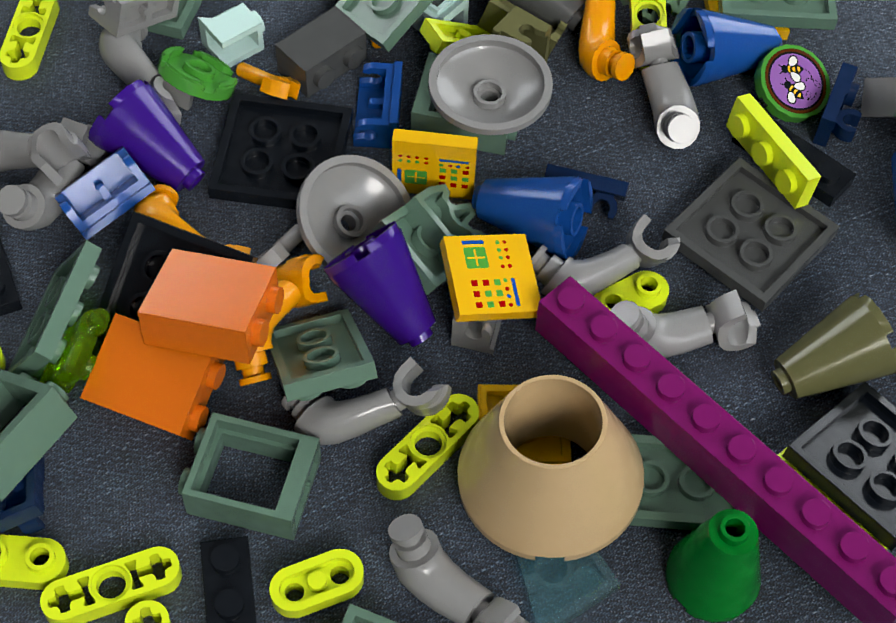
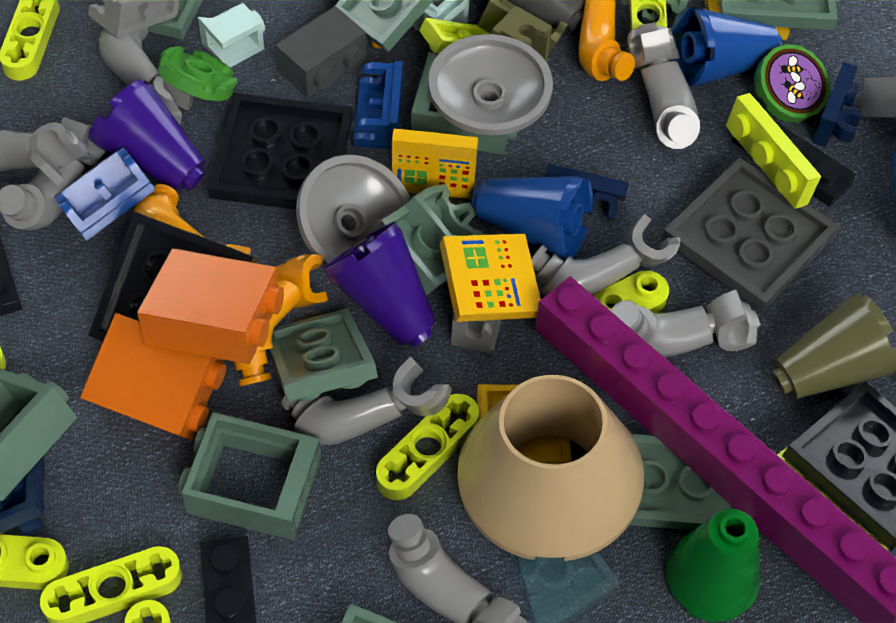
sand green plate [8,240,102,378] -> none
clear neon green plate [40,308,110,393] -> none
light orange bar [236,62,301,100] -> none
light grey bar [257,224,303,267] -> none
neon yellow plate [269,549,364,618] -> none

